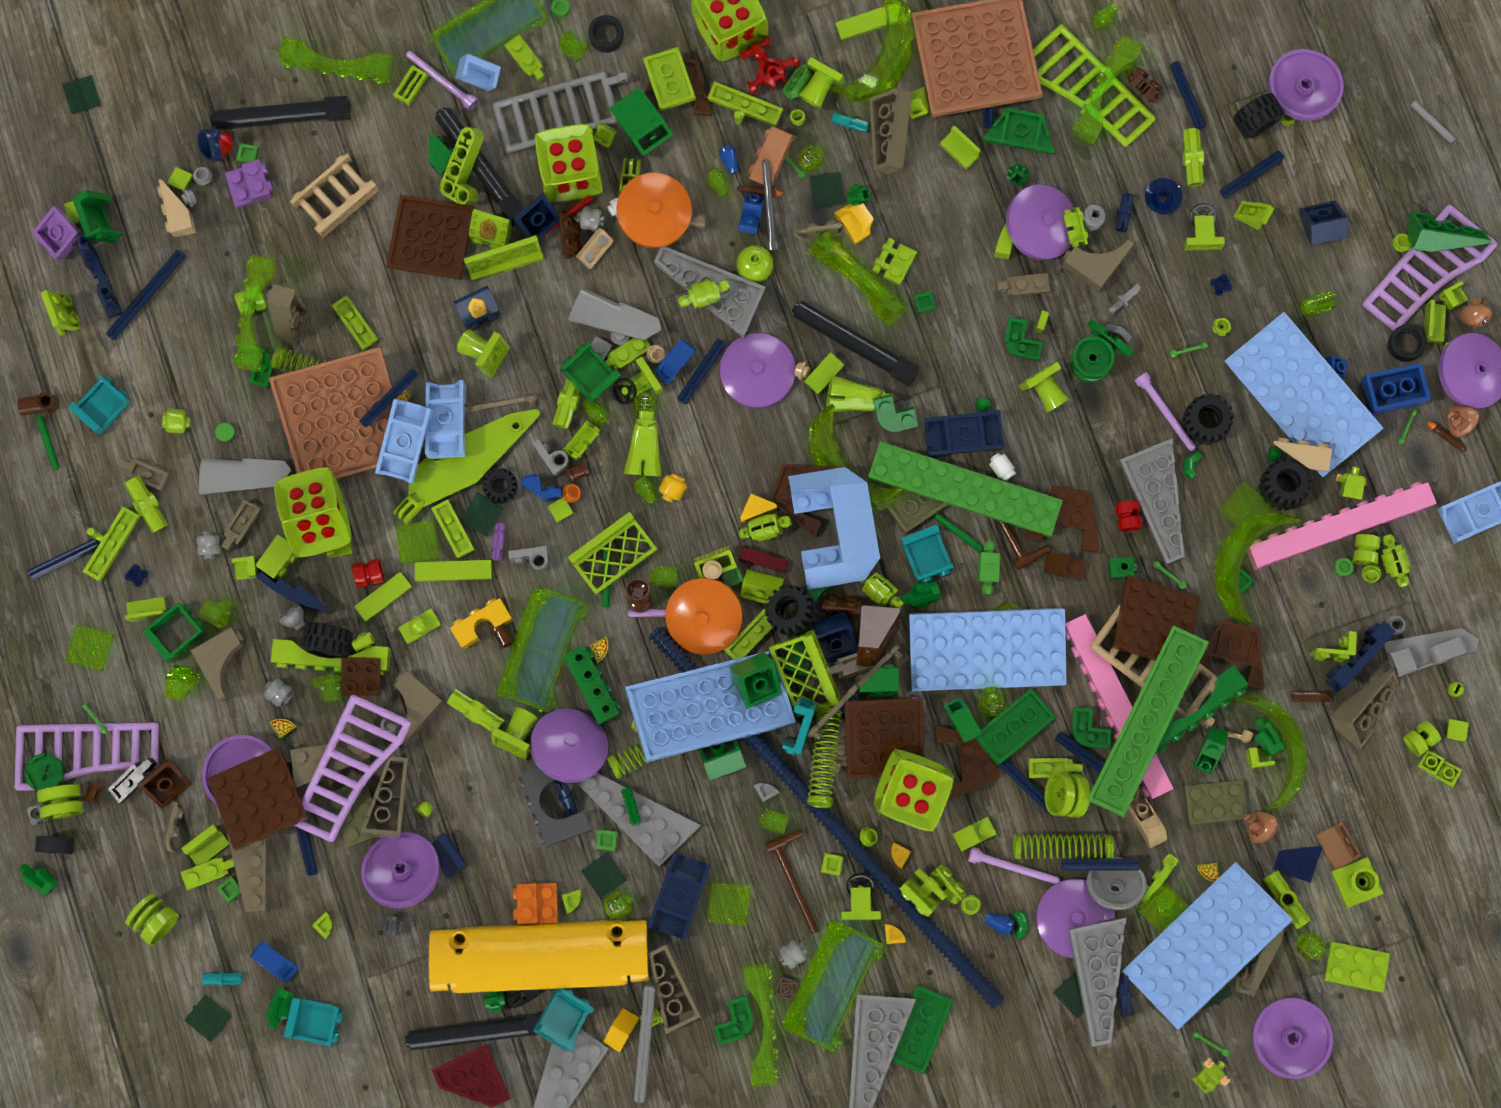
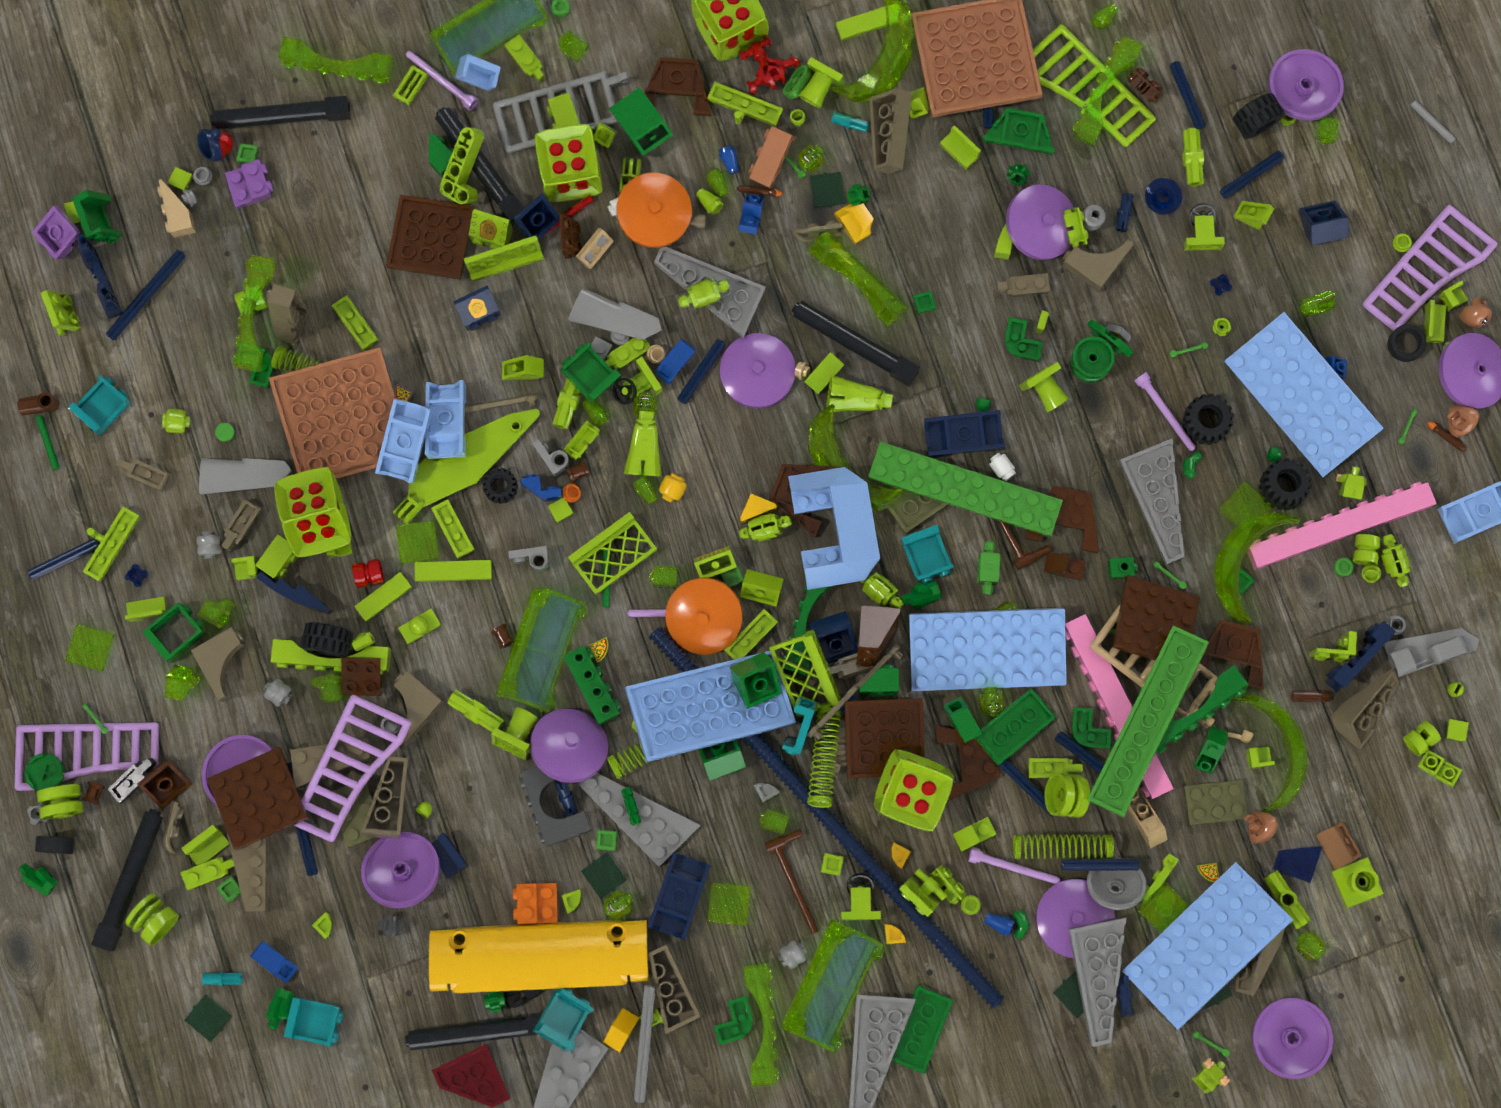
clear green piece [62,75,101,115] -> none
lime piece [124,475,168,533] -> none
tile [269,719,297,739] -> none
light grey brick [279,604,305,630] -> none
tan fence [290,153,379,239] -> none
dark blue axle [360,369,419,427] -> none
yellow arch [450,598,513,650] -> none
lime plant [457,329,510,379] -> none
clear green piece [460,492,503,537] -> none
medium lavender axle [491,523,506,561] -> none
light grey piece [577,207,605,232] -> none
black tyre [588,15,624,53] -> none
reddish brown wheel [625,578,652,613] -> none
lime plate [643,47,696,111] -> none
tan plate [703,560,722,580] -> none
lime cylinder [736,245,774,284] -> none
dark red piece [739,547,788,573] -> none
dark grey piece [762,159,781,251] -> none
black tyre [765,585,818,637] -> none
tile [774,976,799,1002] -> none
reddish brown hinge [822,594,861,617] -> none
lime plate [860,827,878,847] -> none
lime plate [872,238,917,286] -> none
green plate [873,394,918,432] -> none
green bar [934,513,984,553] -> none
light grey piece [1108,283,1141,314] -> none
red wheel [1114,500,1143,532] -> none
green rock [1254,717,1286,757] -> none
tan slope [1273,438,1332,472] -> none
lime plate [1323,942,1390,993] -> none
blue brick [1360,363,1431,416] -> none
green wedge [1408,211,1491,252] -> none
none -> black brick [91,809,164,952]
none -> lime slope [502,355,544,381]
none -> lime piece [546,92,580,128]
none -> lime cone [696,188,723,215]
none -> clear neon green bracket [1315,117,1339,144]

